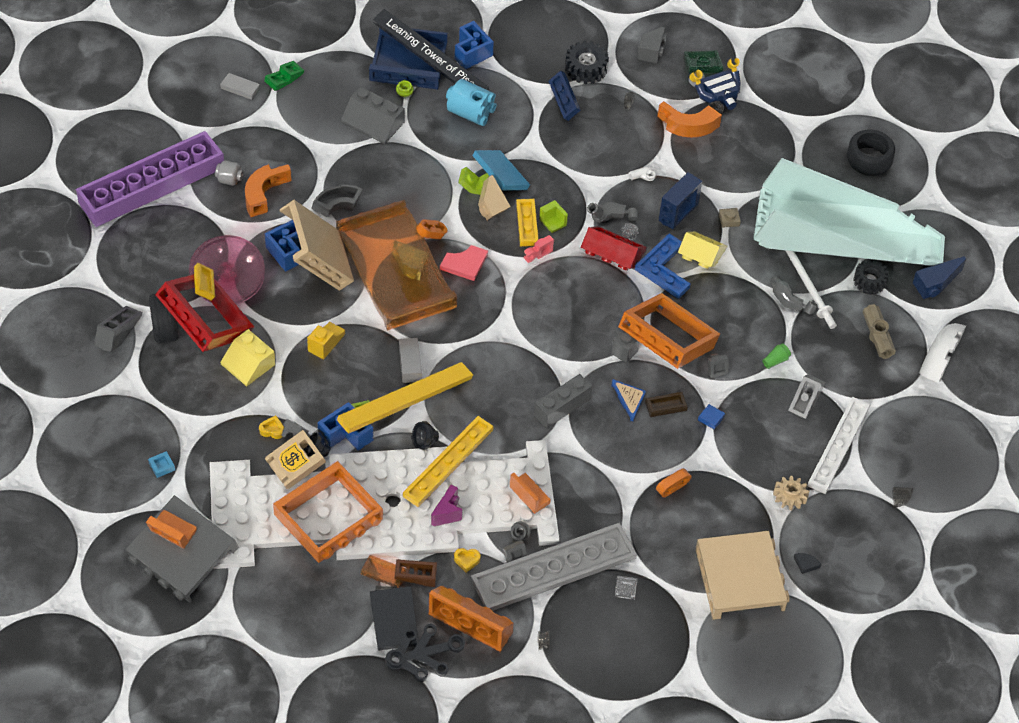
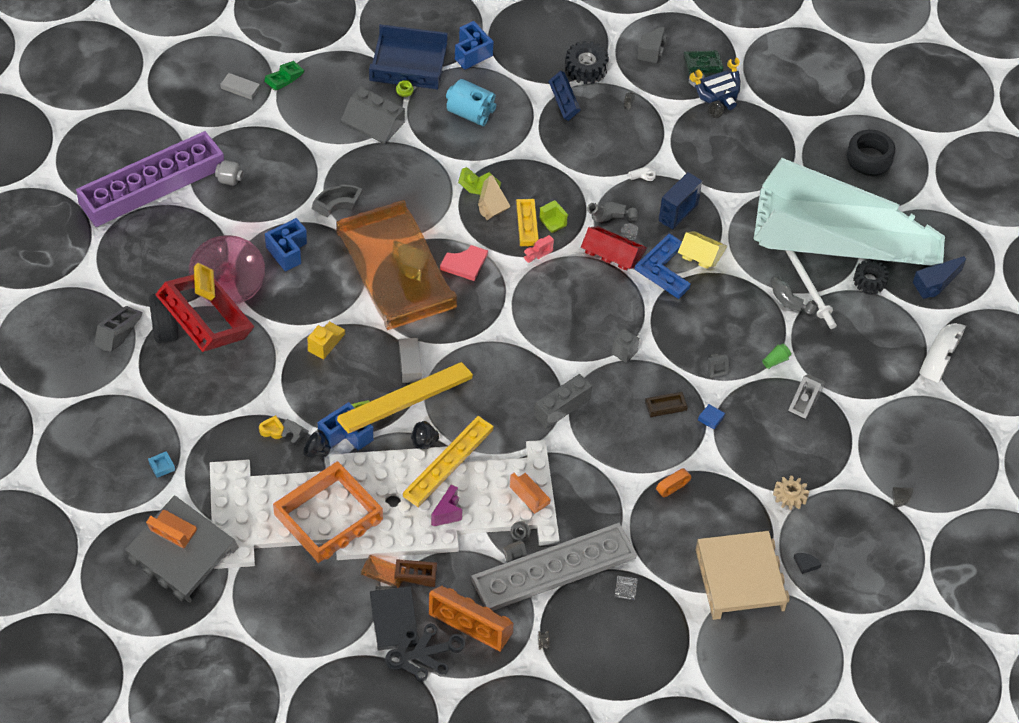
light yellow slope [221,329,275,387] -> none
orange arch [245,164,291,217] -> none
tan container [265,430,326,489] -> none
tan panel [280,200,354,291] -> none
black tile [373,9,489,90] -> none
orange beam [416,219,448,239] -> none
yellow tile [454,548,481,573] -> none
dark azure tile [472,150,530,190] -> none
tile [611,379,646,421] -> none
orange window [618,293,720,369] -> none
orange arch [657,101,722,138] -> none
dark tan plate [719,208,741,228] -> none
white plate [807,397,870,494] -> none
dark tan piece [863,304,896,359] -> none

